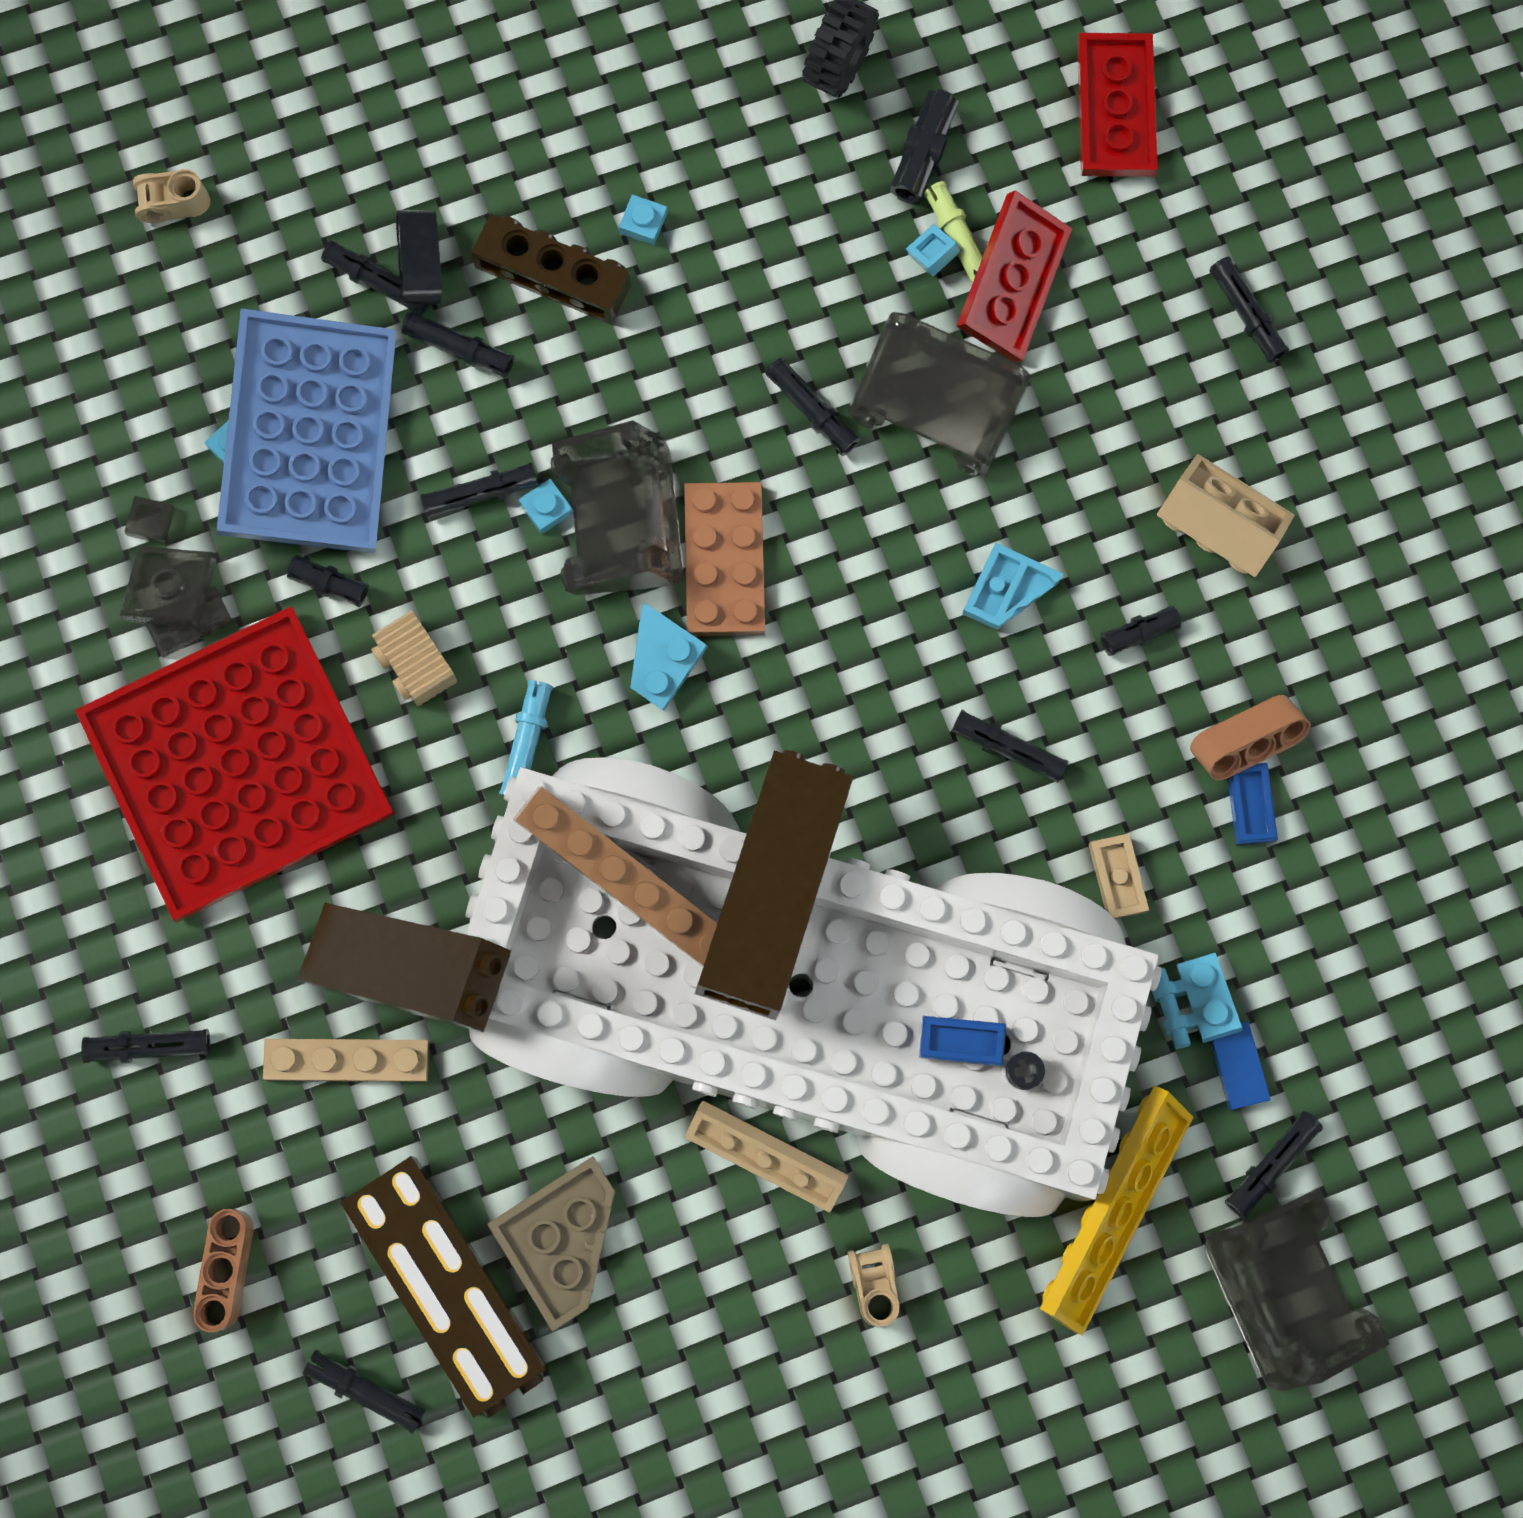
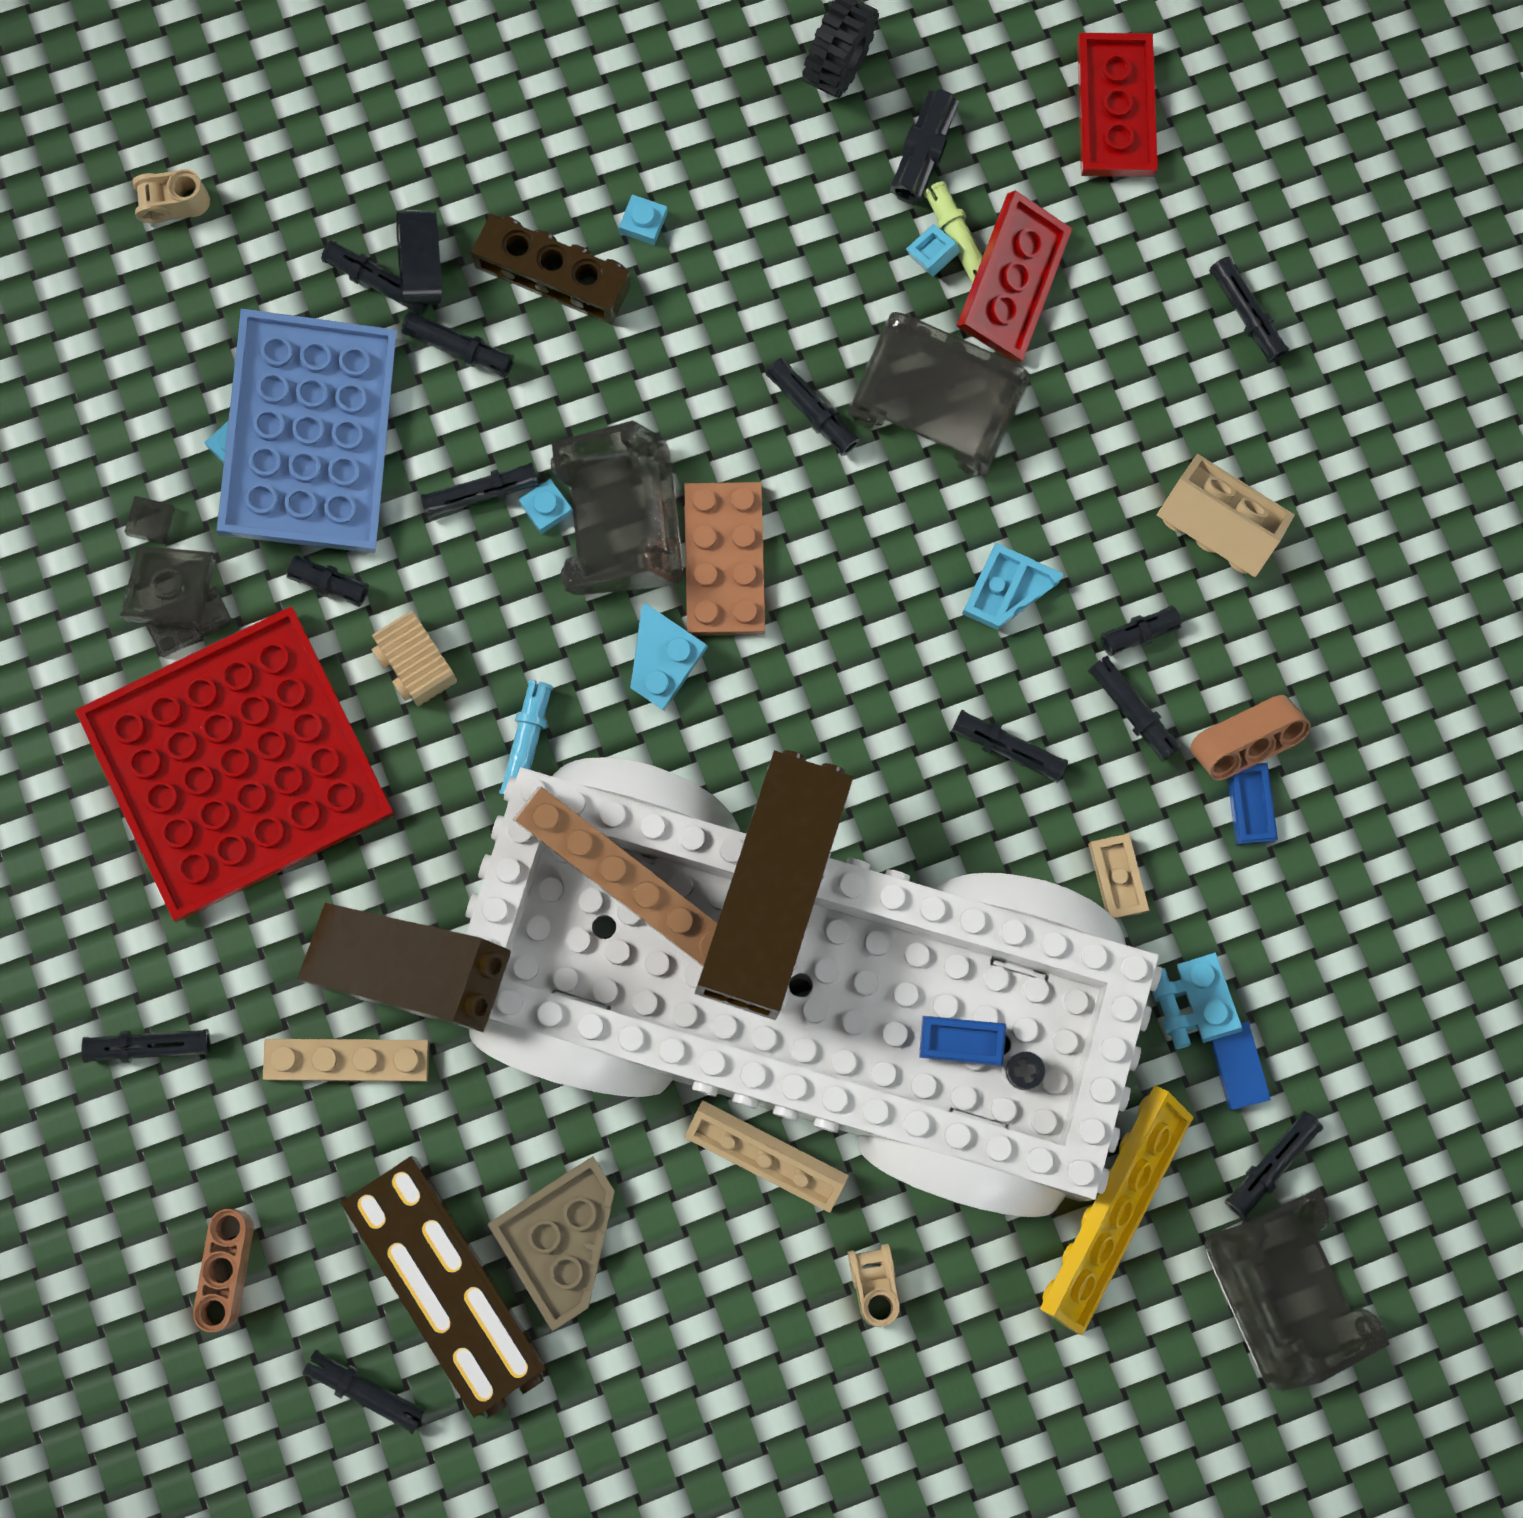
none -> black pin [1088,656,1182,762]

